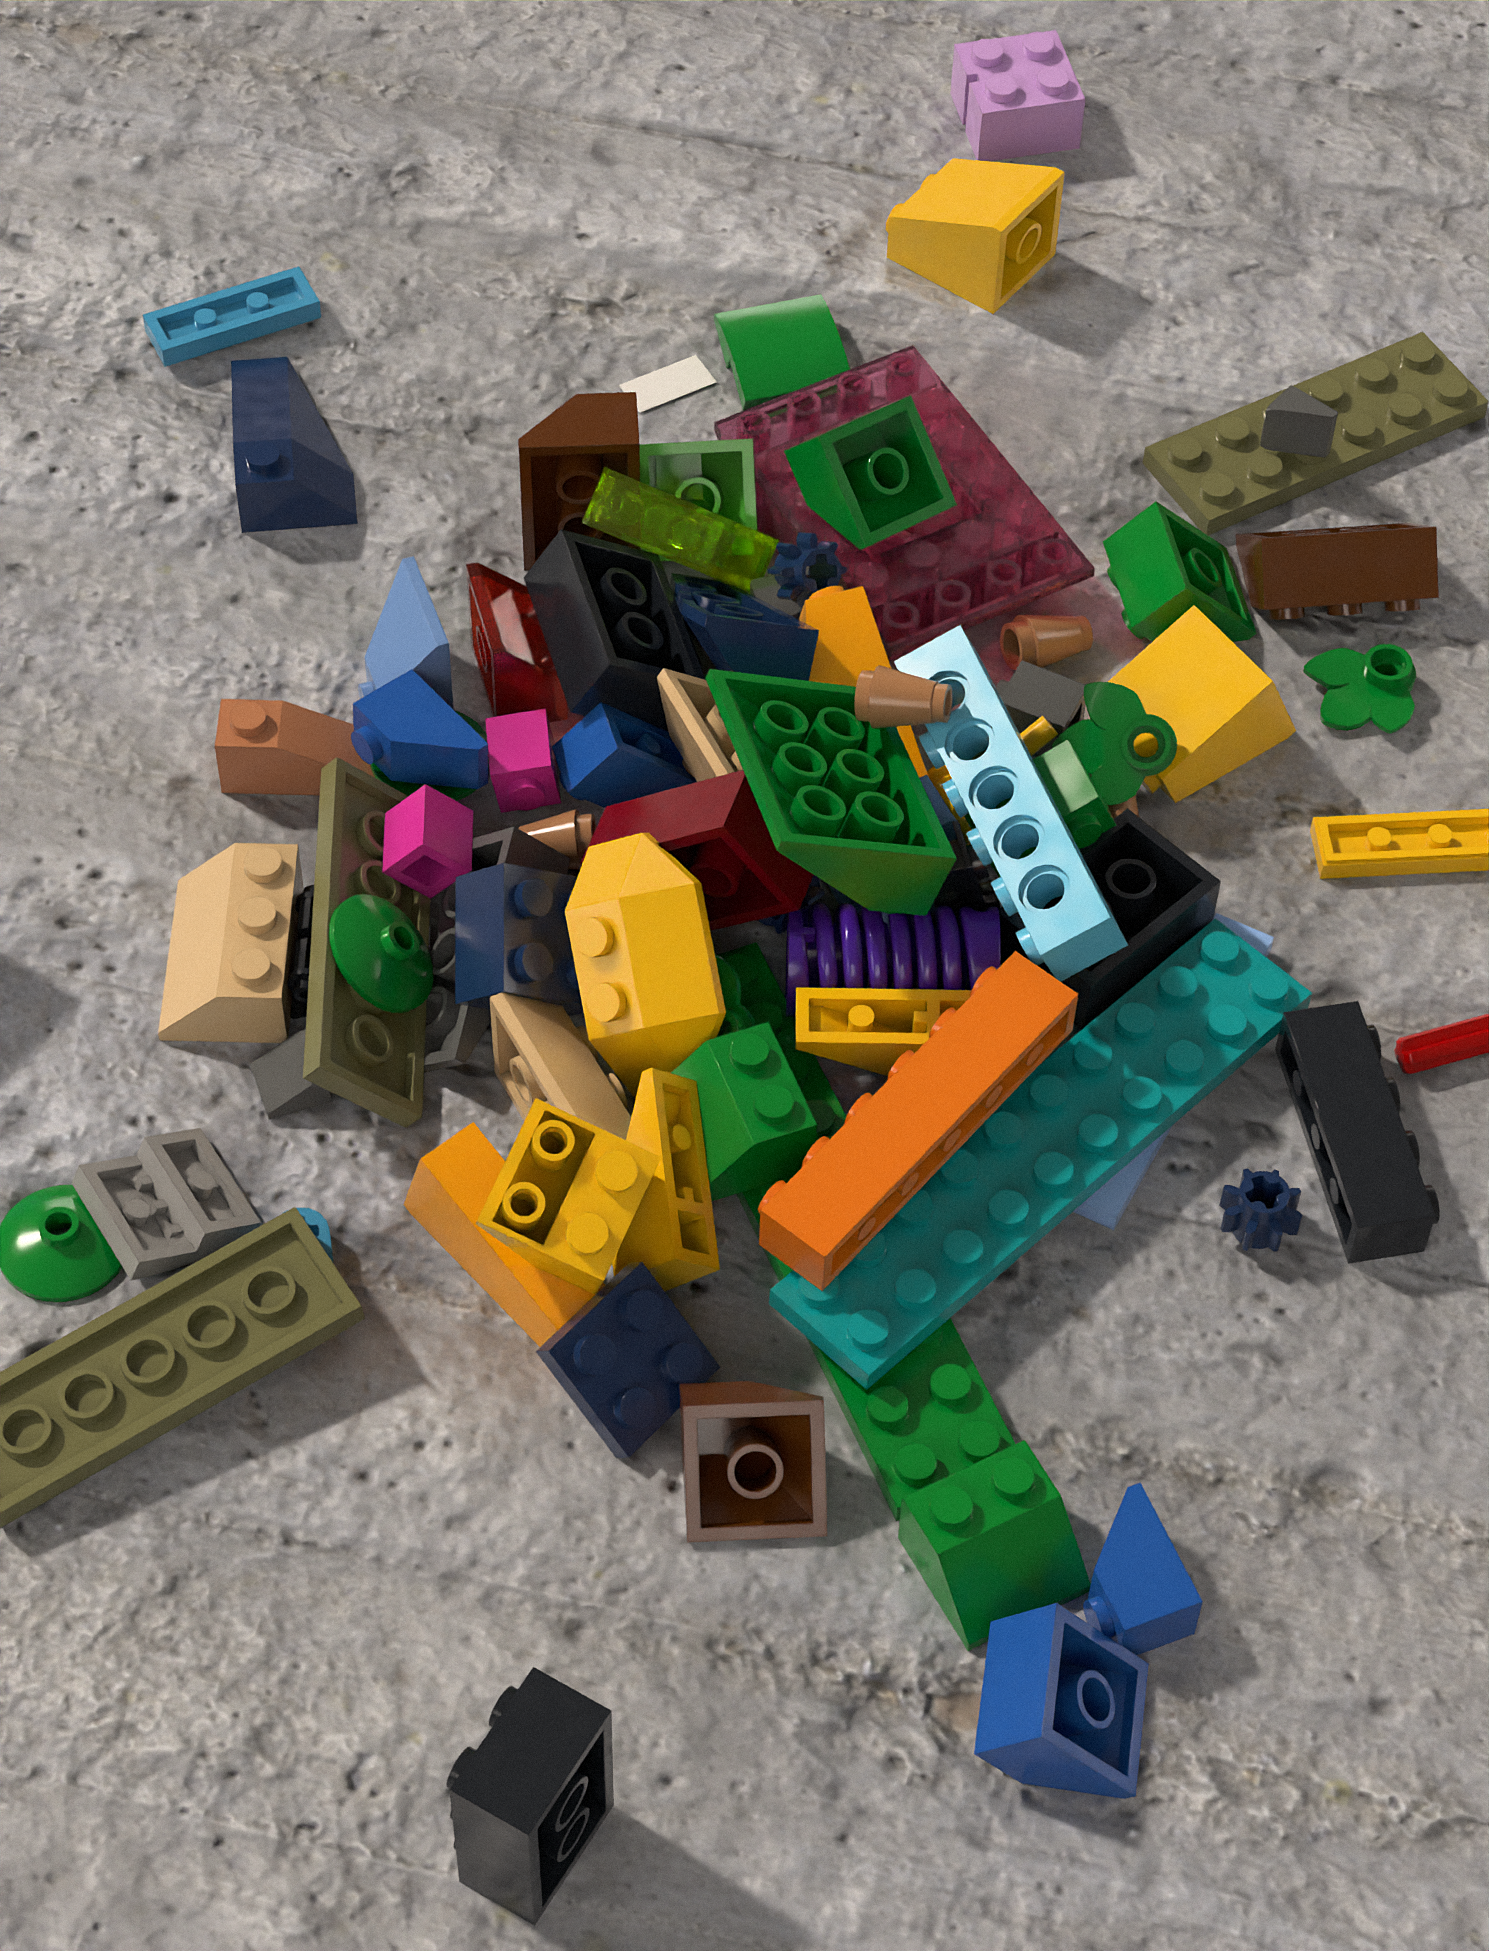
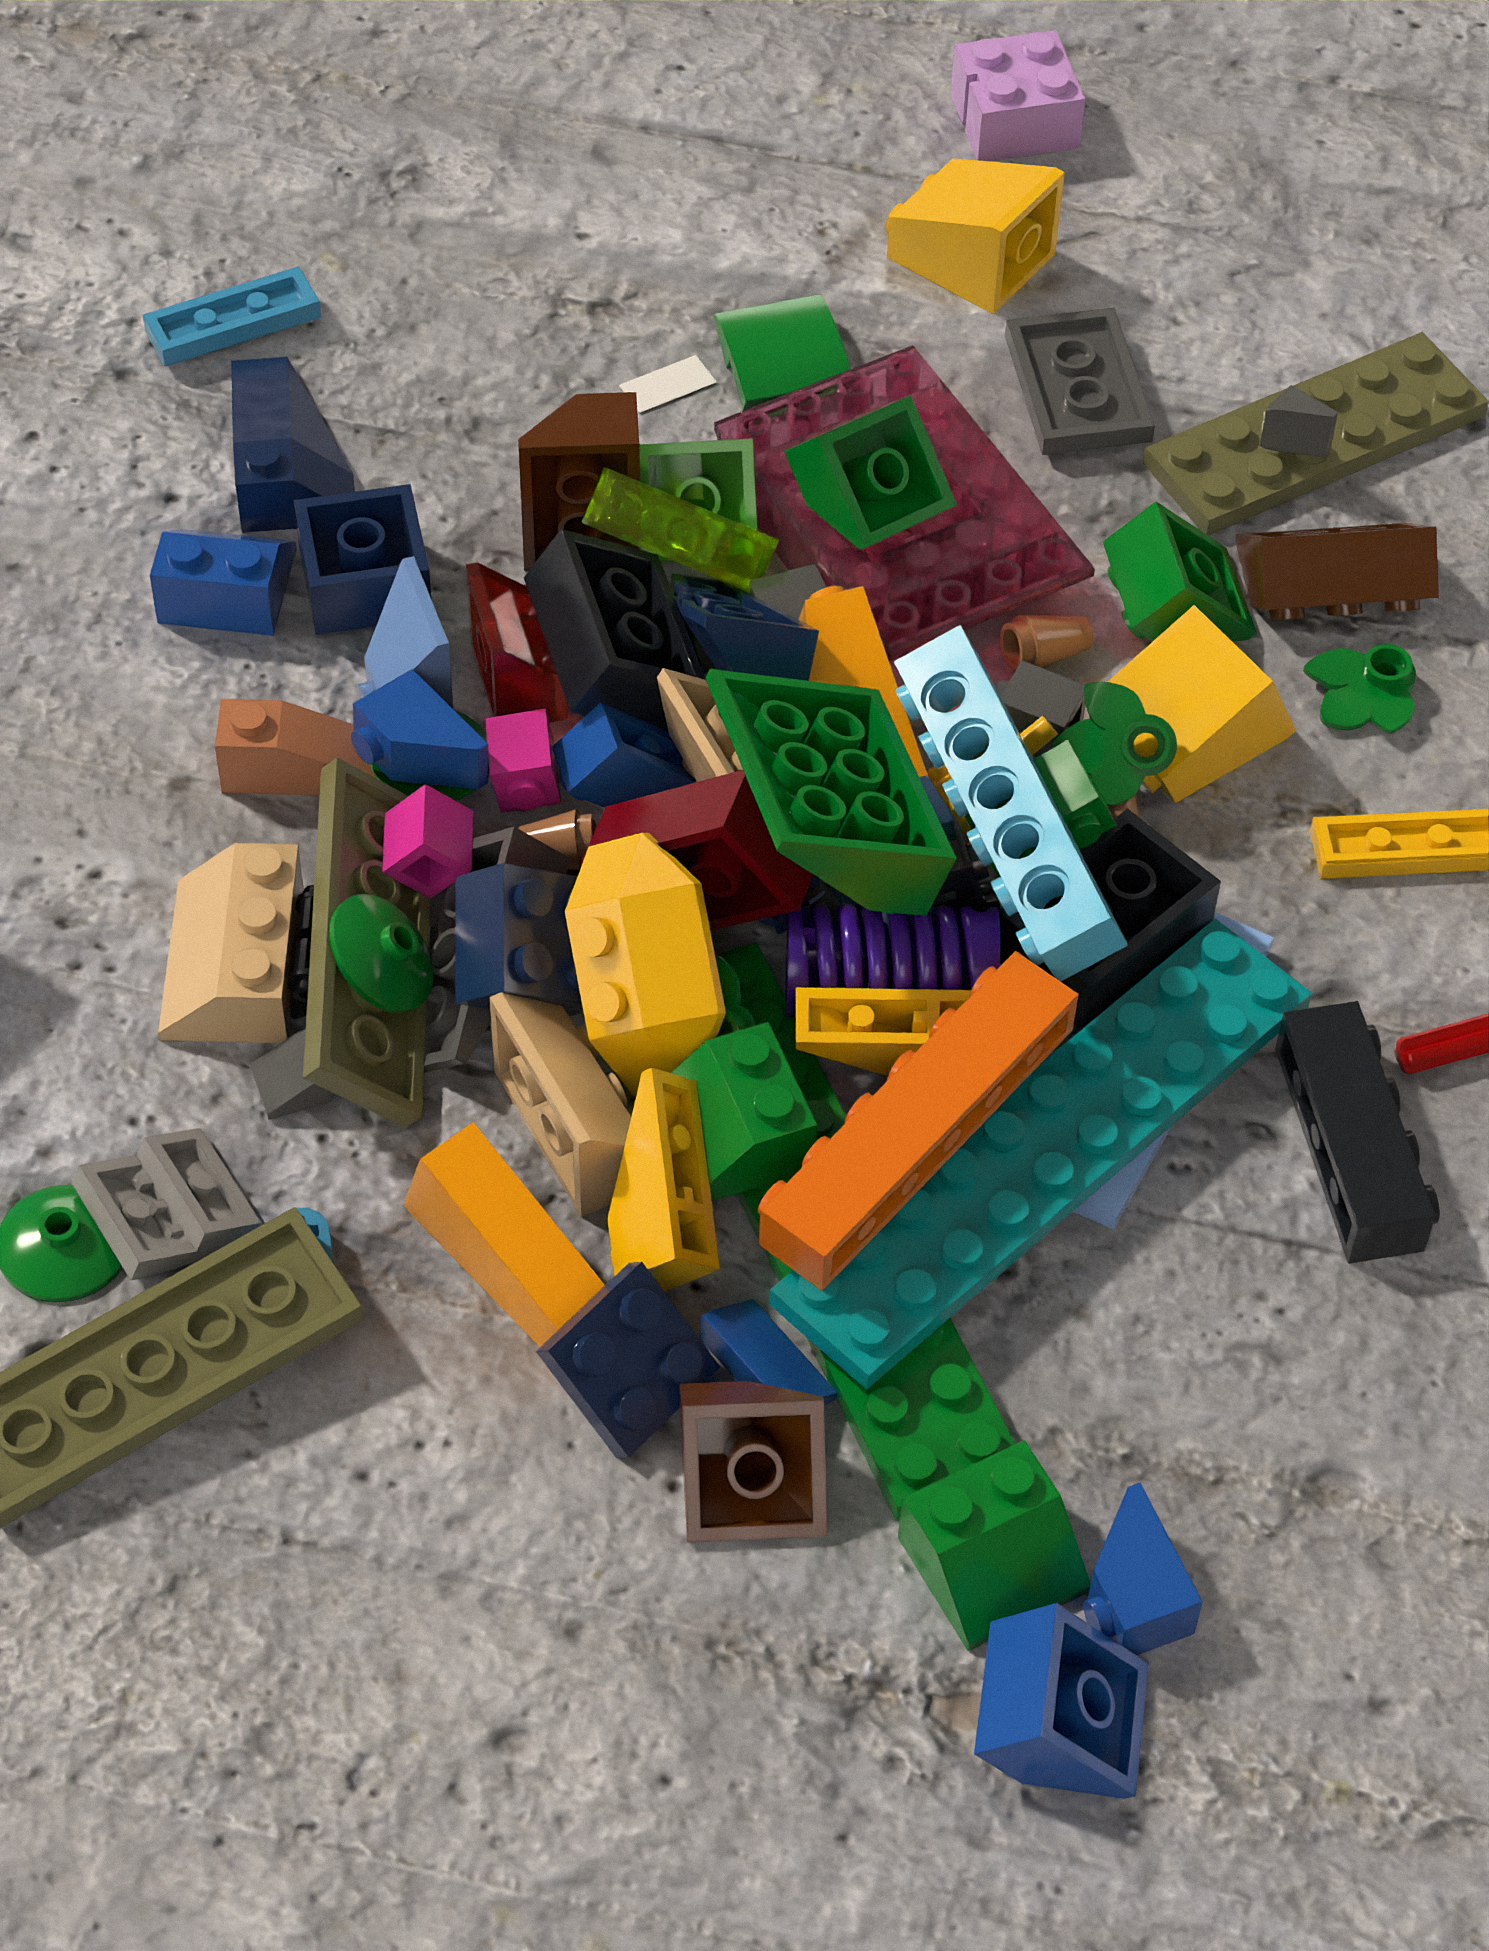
black brick [446,1667,614,1926] -> none
yellow slope [476,1098,661,1294] -> none
dark blue gear [768,532,847,608] -> none
medium nougat cone [854,665,953,729] -> none
dark blue gear [1219,1168,1303,1252] -> none
none -> blue slope [149,529,297,636]
none -> dark blue brick [293,484,432,635]
none -> blue slope [700,1299,837,1406]
none -> dark grey plate [1005,307,1155,455]

